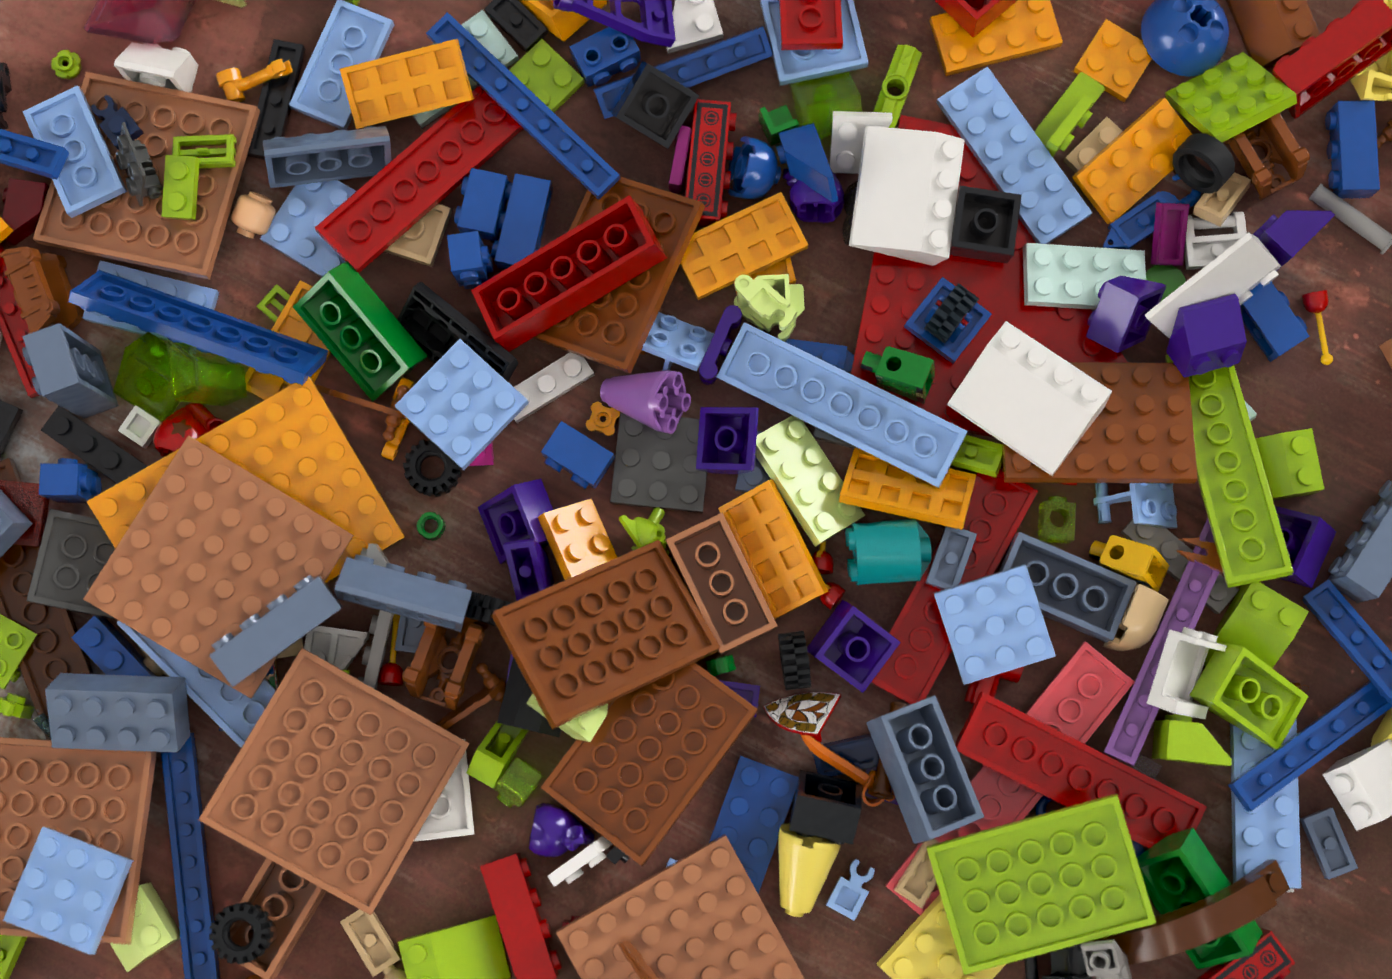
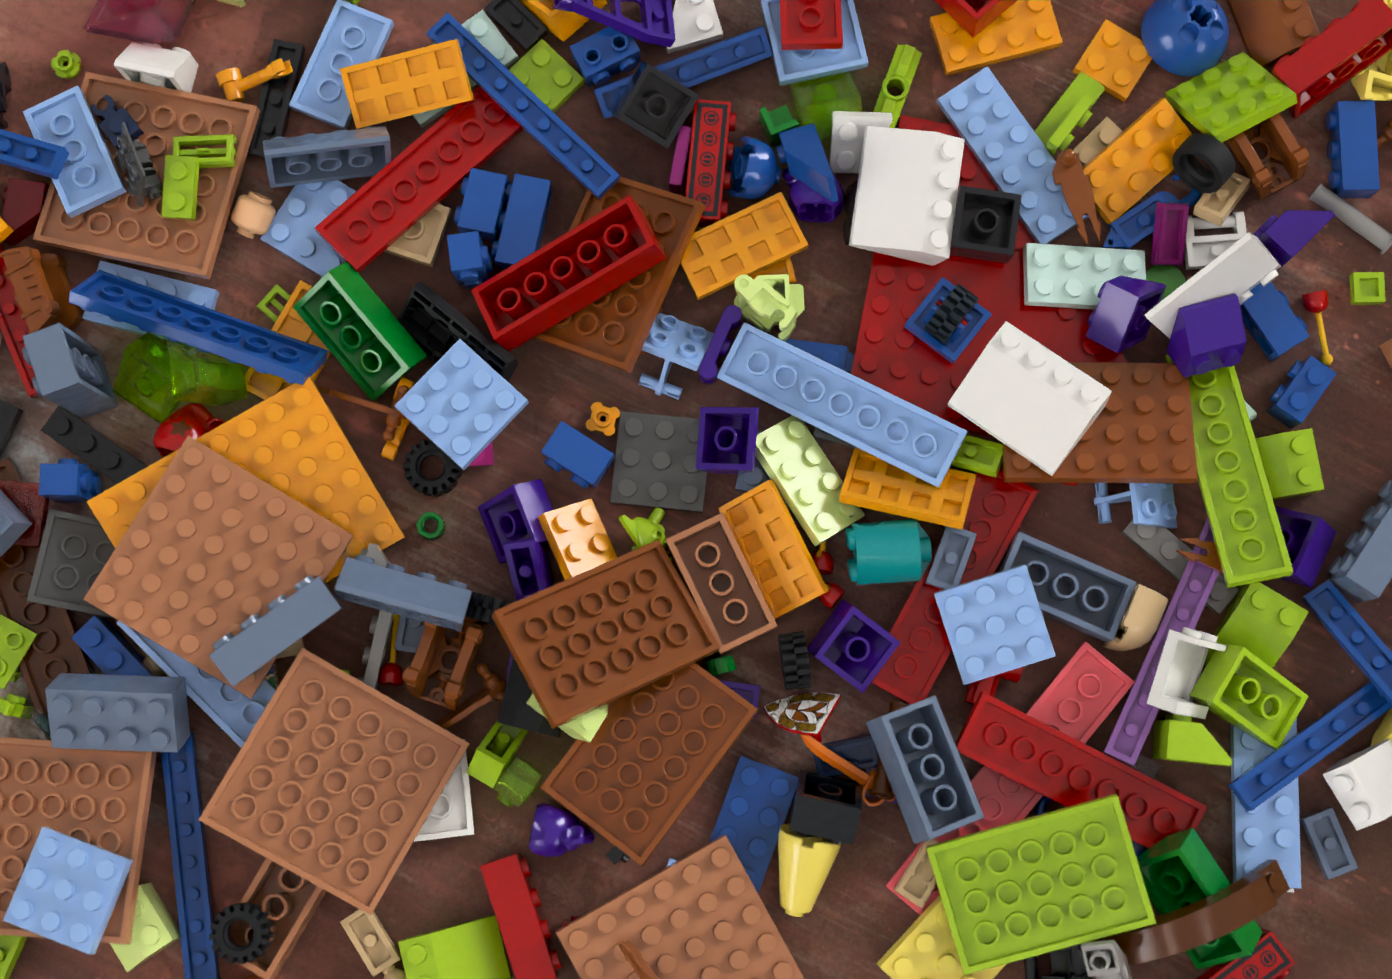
white plate [118,405,162,449] -> none
white wing [304,626,370,670] -> none
white plate [514,352,594,423] -> none
white wing [547,836,613,887] -> none
medium lavender cone [600,370,691,434] -> none
light blue plate [825,859,874,921] -> none
green torso [861,346,935,404] -> none
clear neon green brick [1038,496,1076,544] -> none
yellow torso [1089,535,1170,592] -> none
none -> dark orange piece [1052,149,1101,245]
none -> blue brick [1266,355,1337,429]
none -> lime plate [1349,272,1386,305]

